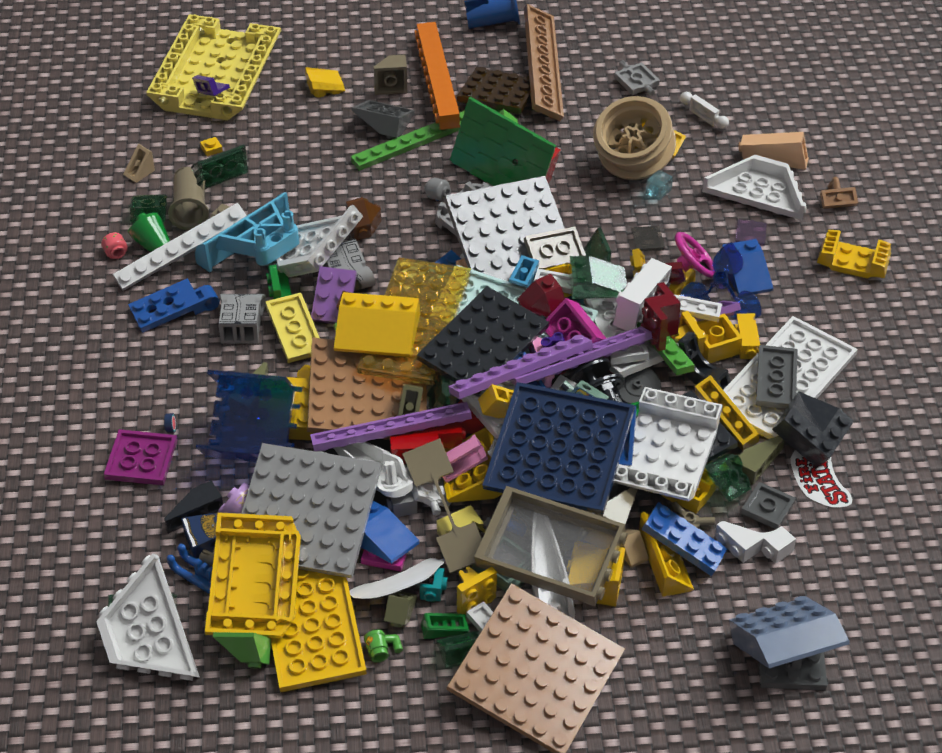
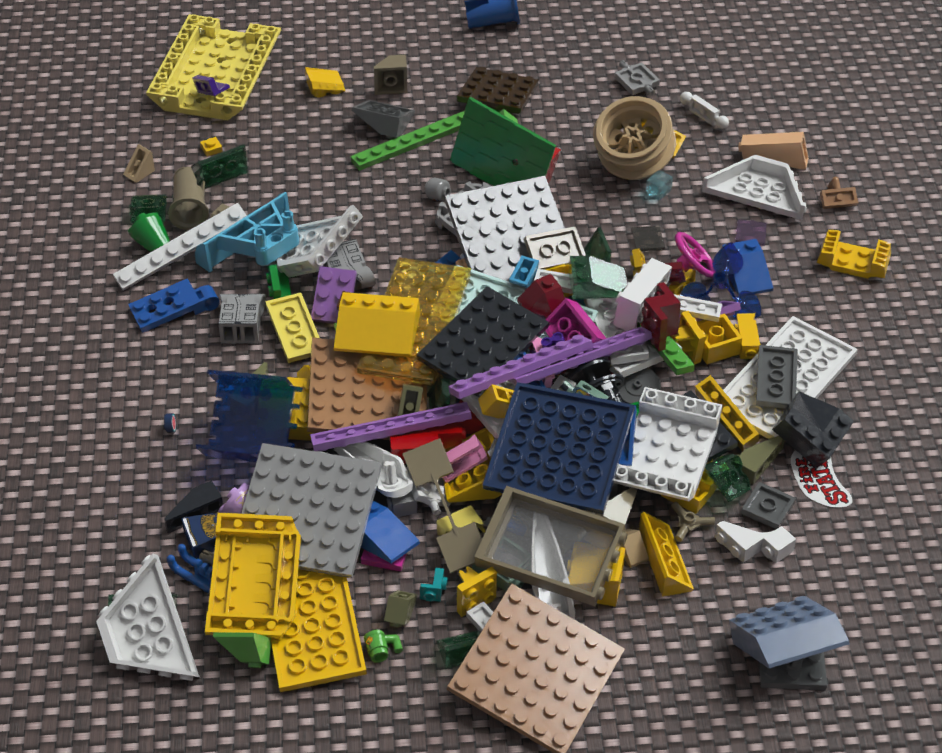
coral head [101,232,128,259] -> none
magenta plate [104,429,178,486] -> none
reddish brown slope [346,197,381,241] -> none
white sticker [350,558,445,599] -> none
orange brick [414,22,460,130] -> none
green slope [421,613,469,639] -> none
medium nougat plate [524,4,564,121] -> none
blue plate [642,502,727,576] -> none
black arch [678,332,731,390] -> none

